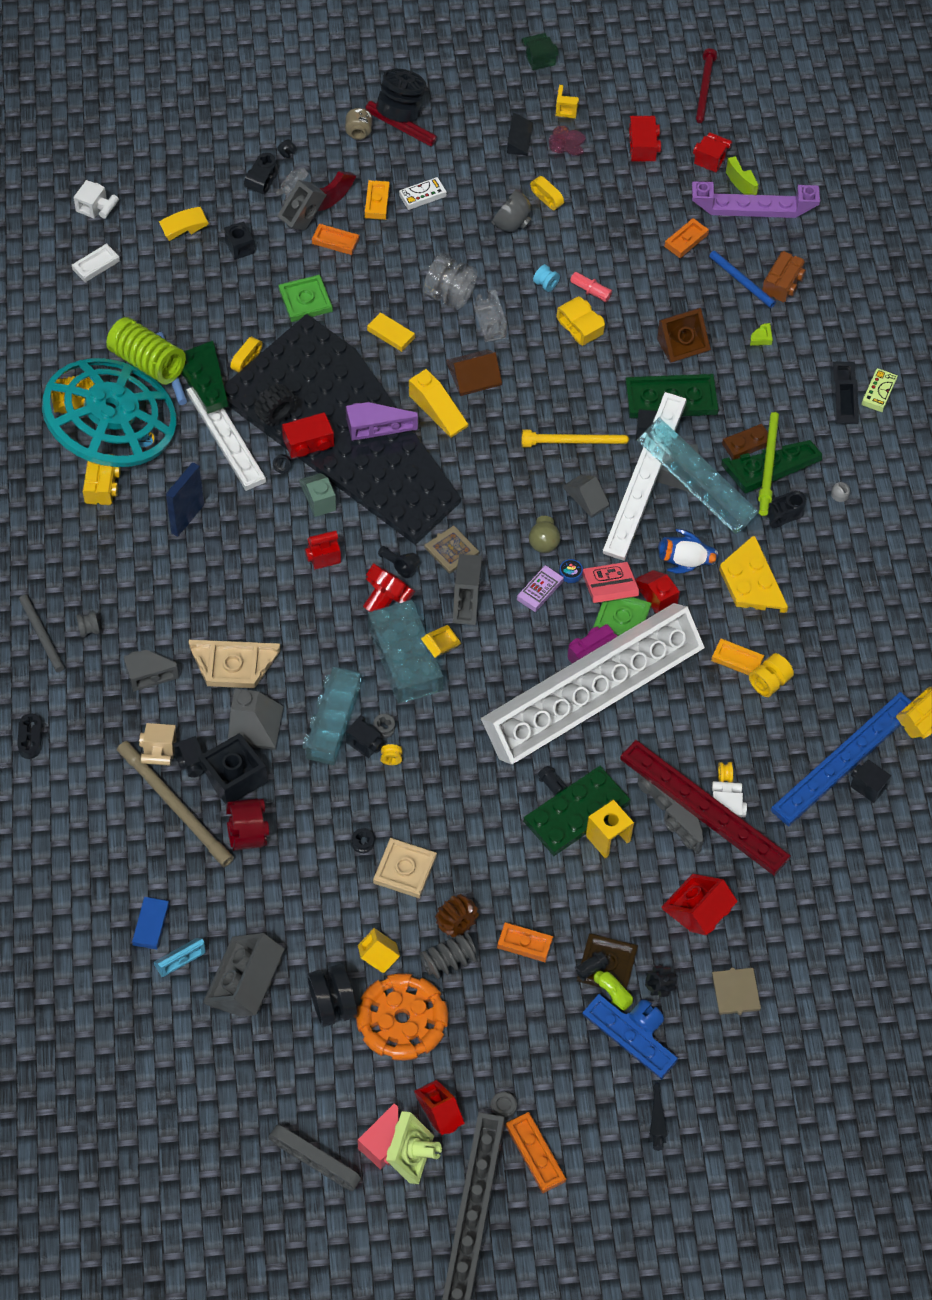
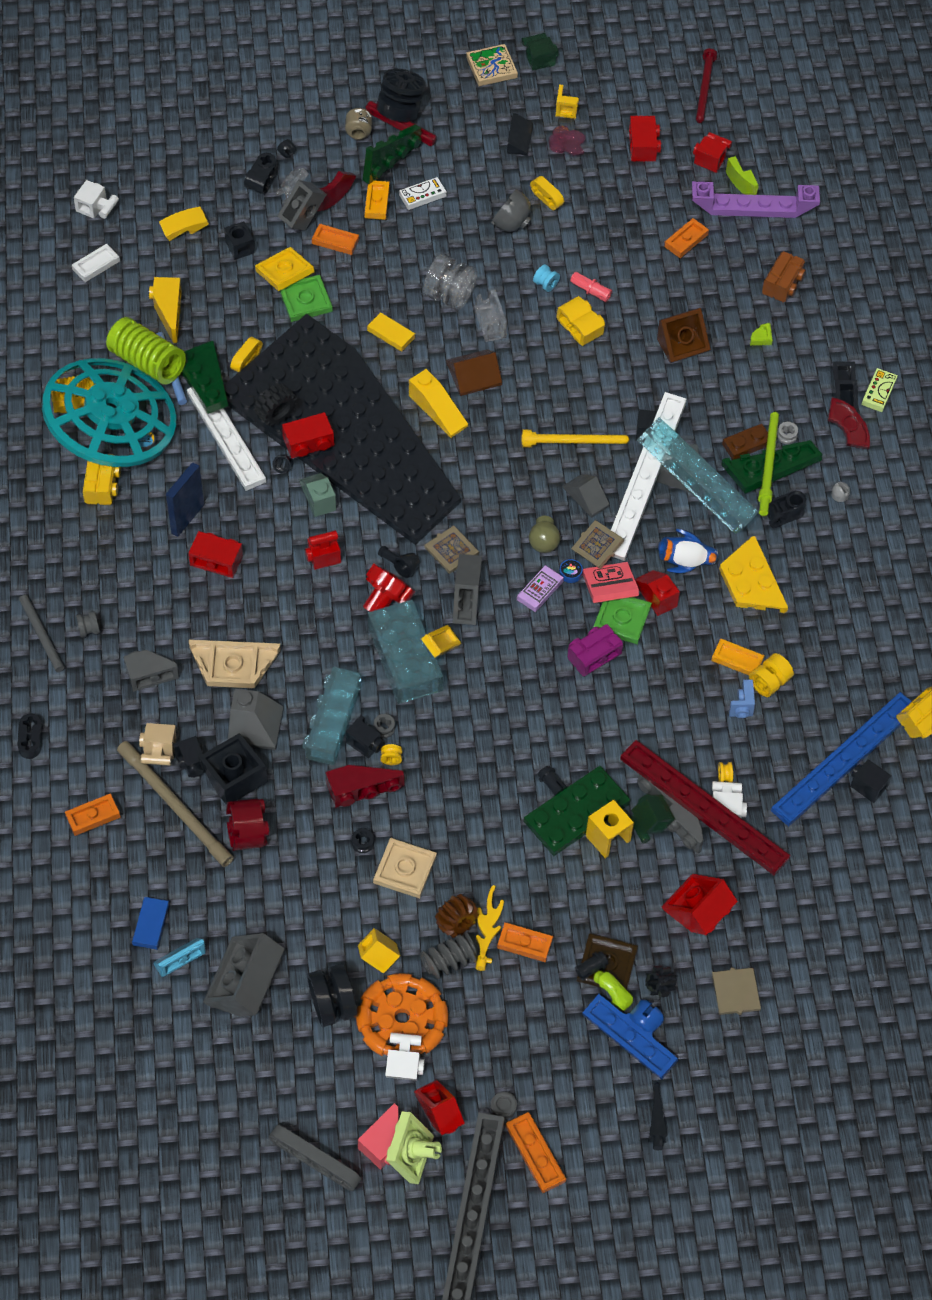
medium lavender slope [346,402,418,441] -> none
white brick [481,603,705,765] -> none
dark green plate [625,374,718,418] -> none
blue piece [709,250,776,308] -> none
none -> orange plate [65,793,121,836]
none -> yellow slope [149,277,182,343]
none -> red brick [188,531,243,578]
none -> yellow tile [255,247,314,291]
none -> dark red slope [325,765,404,808]
none -> dark green wing [363,124,422,184]
none -> white brick [385,1033,424,1081]
none -> tan tile [466,44,518,86]
none -> yellow piece [475,885,504,971]
none -> dark tan piece [571,520,624,569]
none -> clear green brick [629,794,675,844]
none -> medium blue bracket [729,680,755,718]
none -> light grey bush [777,422,798,444]
none -> dark red tile [827,398,870,450]

